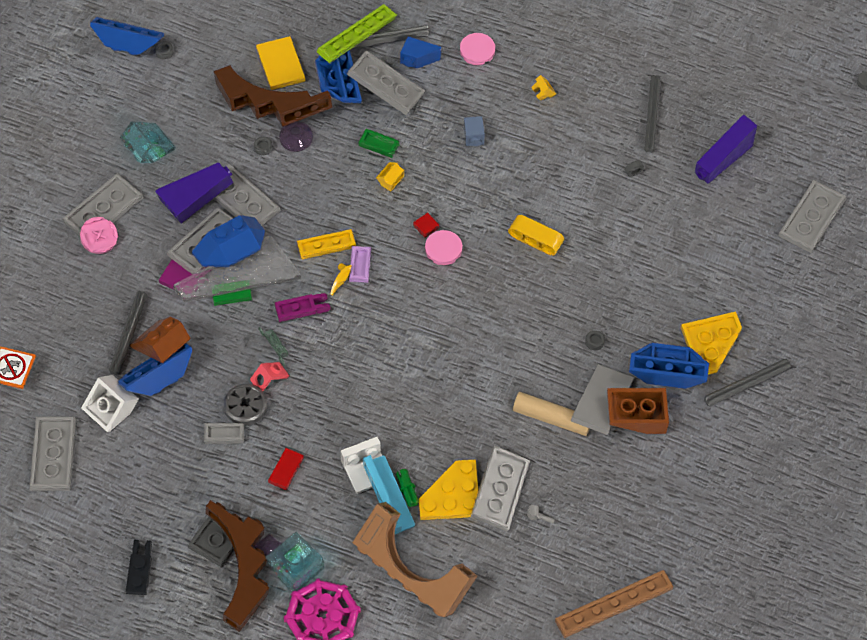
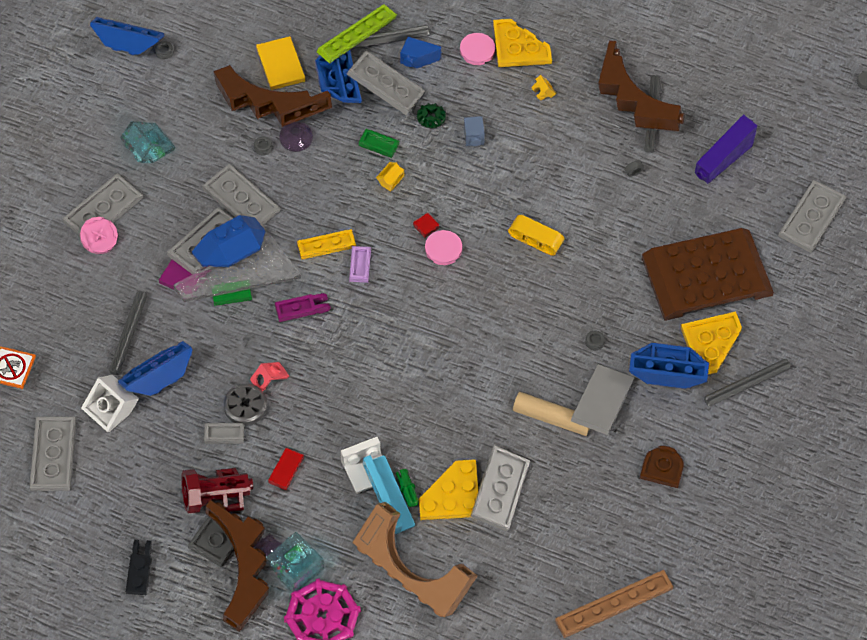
dark orange slope [130,317,191,363] -> none
dark purple slope [155,162,233,224] -> none
sand green piece [259,327,288,366] -> none
yellow bar [330,263,352,296] -> none
light grey hand [527,505,555,524] -> none
dark orange slope [607,388,669,434] -> none
none -> dark red piece [181,468,253,513]
none -> dark green gear [417,102,446,128]
none -> yellow plate [493,19,552,67]
none -> reddish brown arch [598,40,684,131]
none -> reddish brown tile [639,446,684,488]
none -> reddish brown slope [642,228,774,321]

